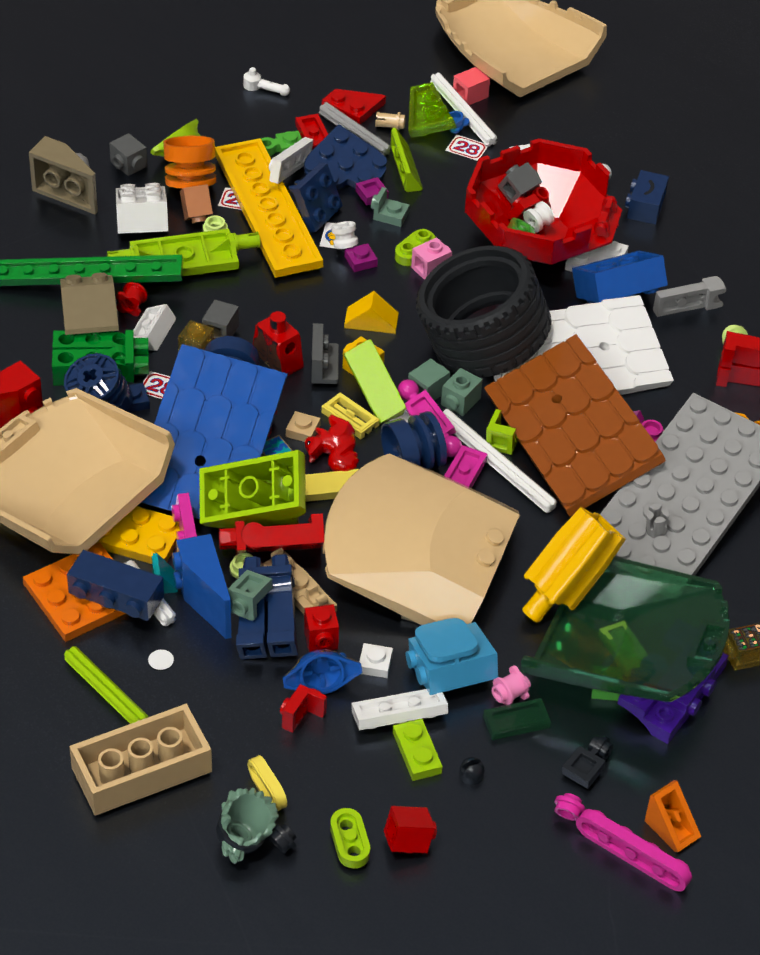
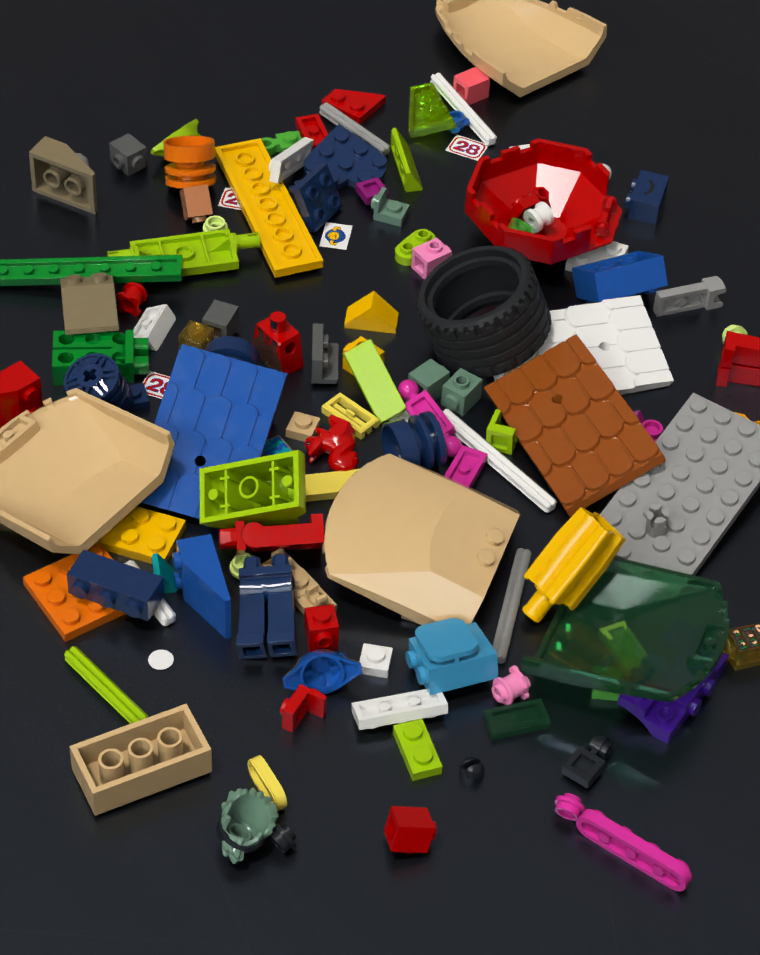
white slope [116,183,168,234] -> none
dark pink plate [172,493,197,540] -> none
sand green bracket [228,570,273,621] -> none
white piece [243,67,290,96] -> none
lime plate [330,808,370,869] -> none
white wheel [331,221,359,249] -> none
magenta plate [345,244,378,272] -> none
tan pin [375,112,406,131] -> none
dark grey brick [498,162,543,205] -> none
orange slope [645,780,701,852] -> none
none -> light grey axle [493,548,531,664]

